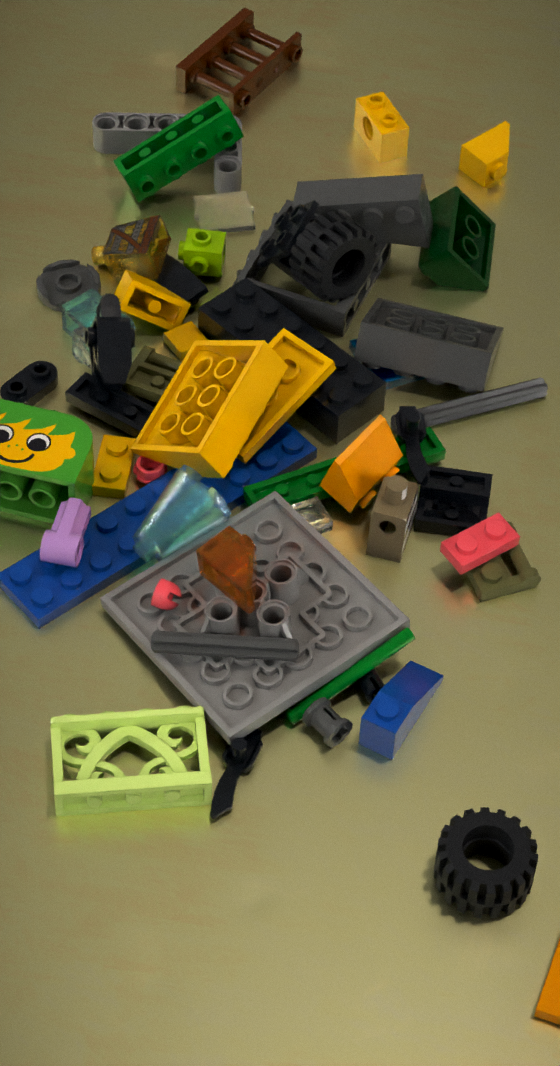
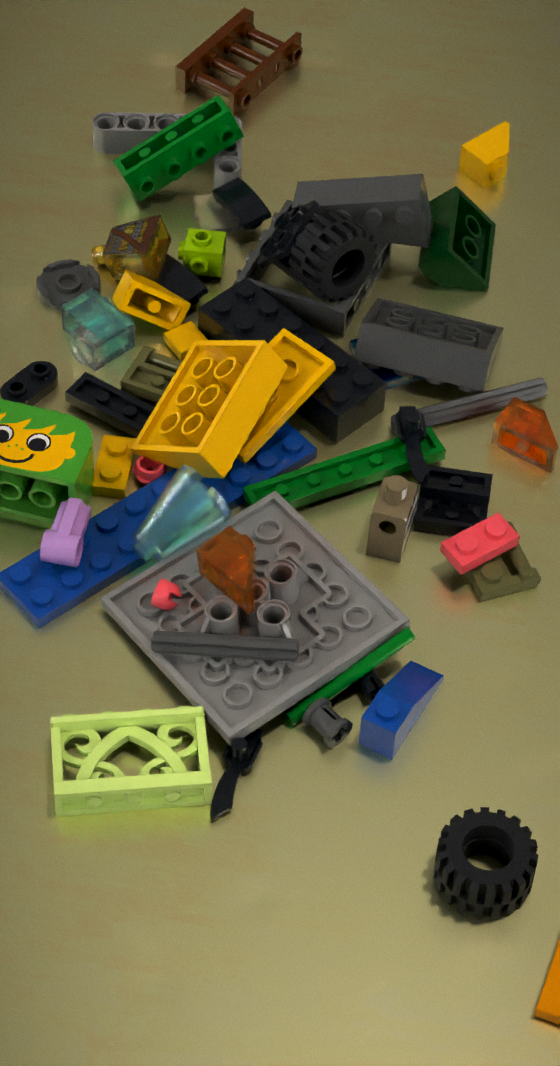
black hinge [84,293,135,391] -> none
clear plate [291,496,333,534] -> none
light orange slope [320,414,403,513] -> none
yellow brick [354,91,410,163] -> none
none -> black slope [212,177,272,231]
none -> clear orange slope [491,396,558,473]

